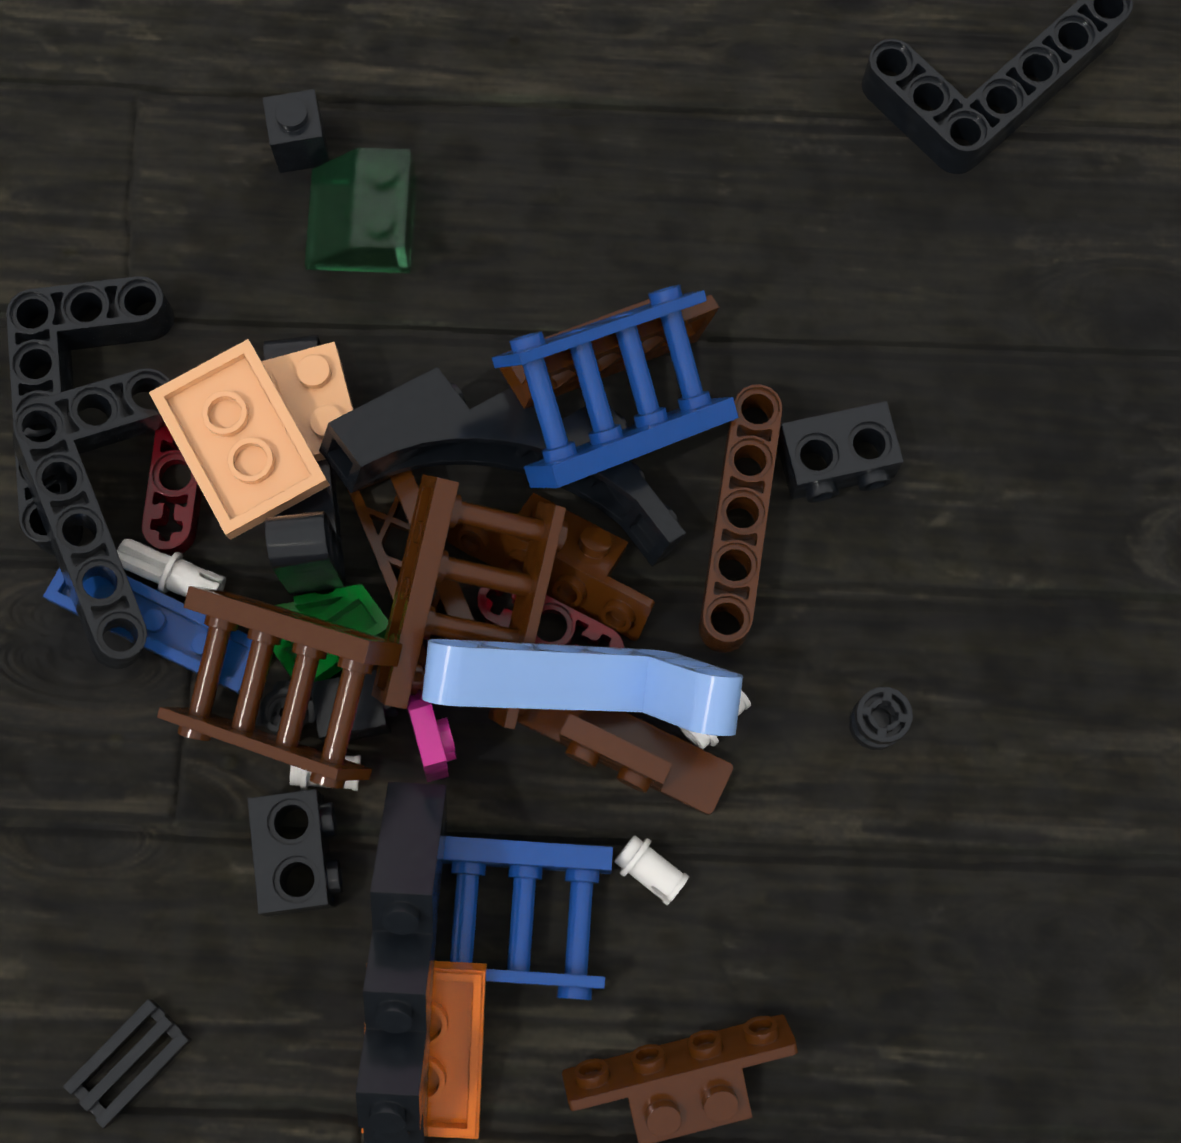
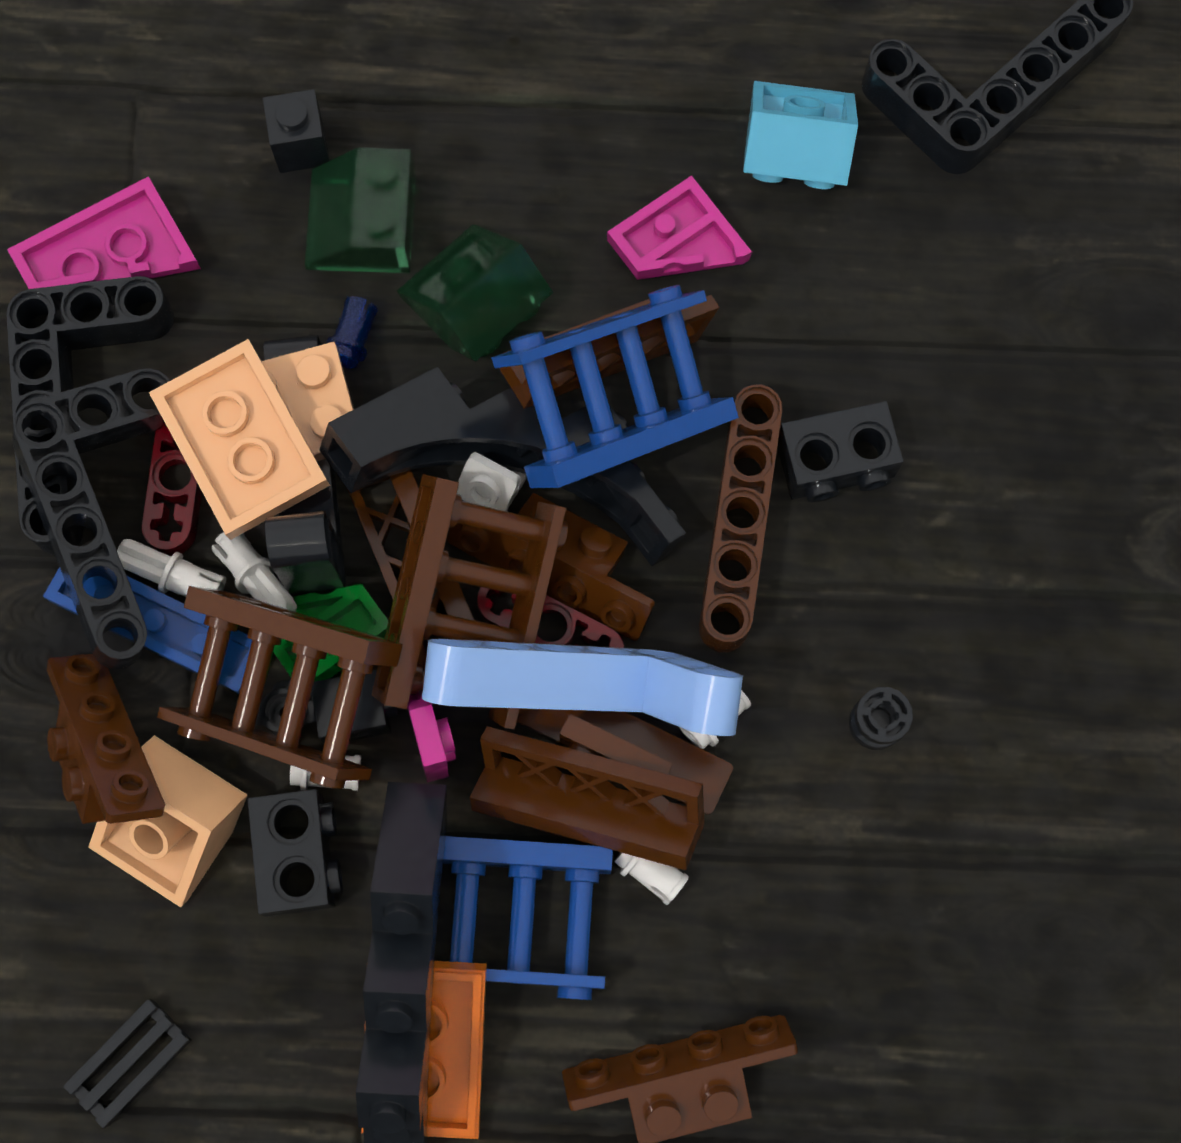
none -> dark pink wing [7,176,201,289]
none -> reddish brown bracket [47,654,165,824]
none -> light nougat slope [88,735,248,907]
none -> white axle [212,532,297,612]
none -> clear blue pin [325,296,378,368]
none -> clear green slope [397,224,553,362]
none -> white bracket [457,452,527,511]
none -> reddish brown fence [469,726,704,870]
none -> dark pink wing [607,175,752,280]
none -> medium azure slope [743,81,858,189]

